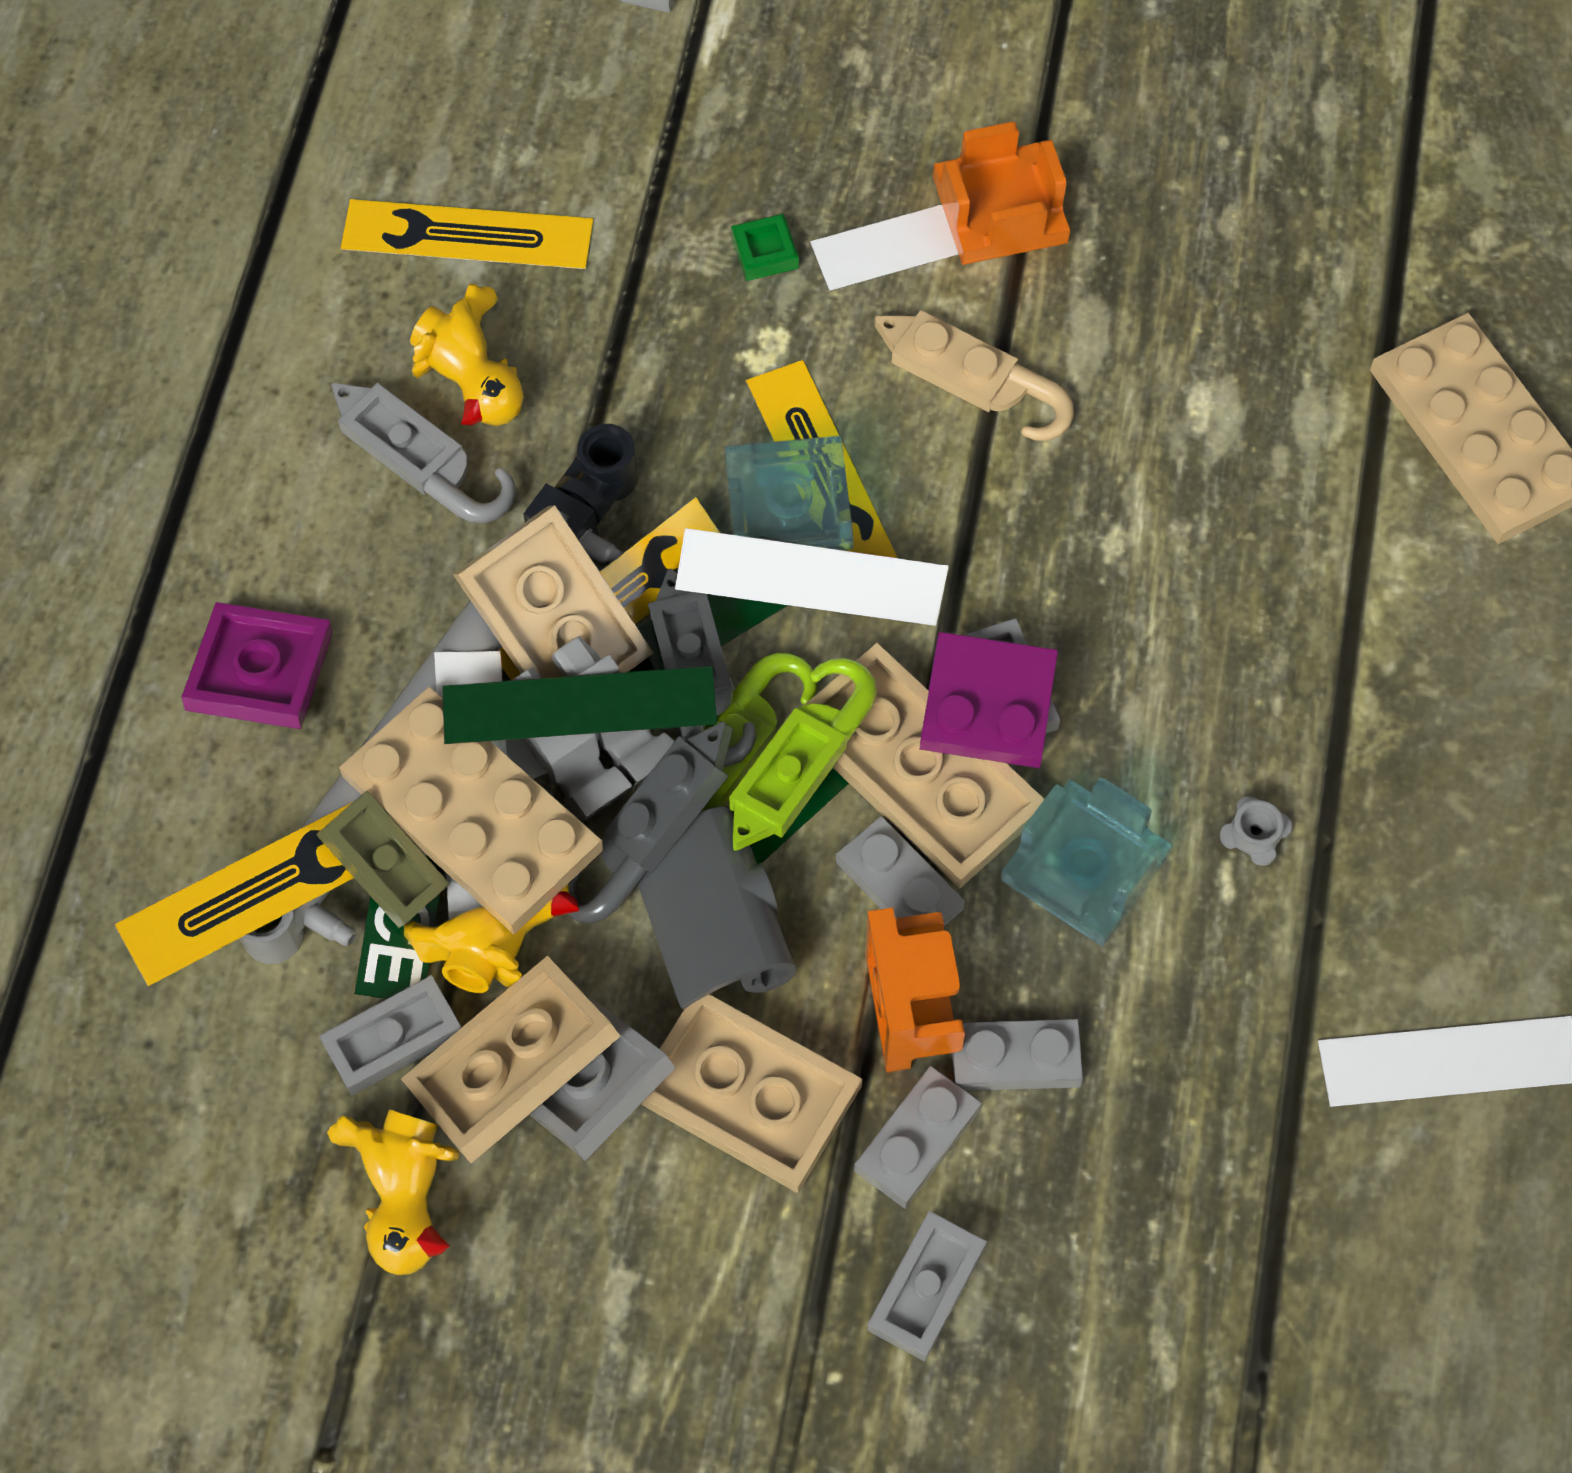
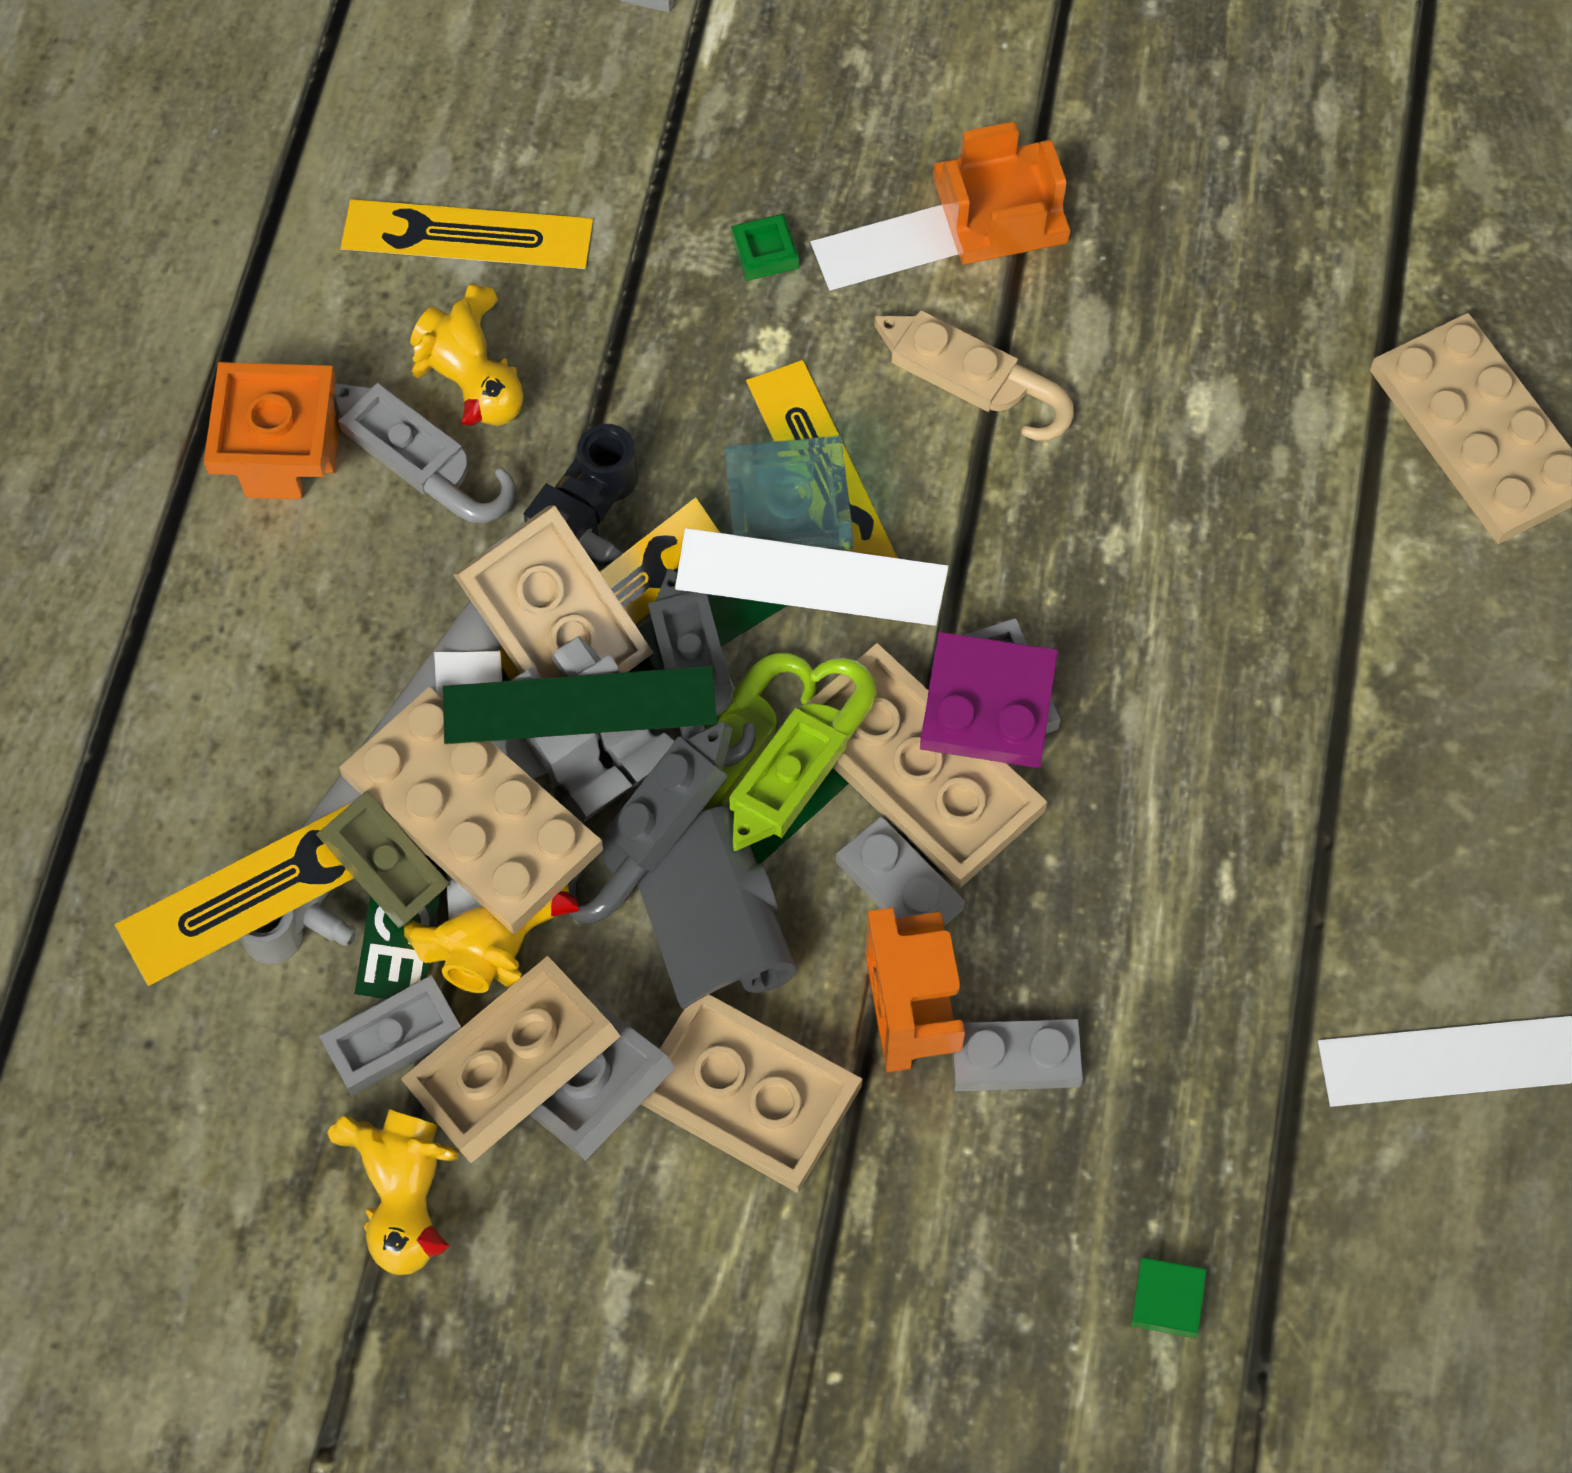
magenta plate [181,602,333,729] -> none
light grey plate [854,1066,982,1209] -> none
light grey plate [867,1211,987,1362] -> none
clear light blue panel [1000,777,1173,947] -> none
light grey plate [1220,797,1292,866] -> none
none -> orange panel [204,362,340,499]
none -> green tile [1130,1257,1206,1339]

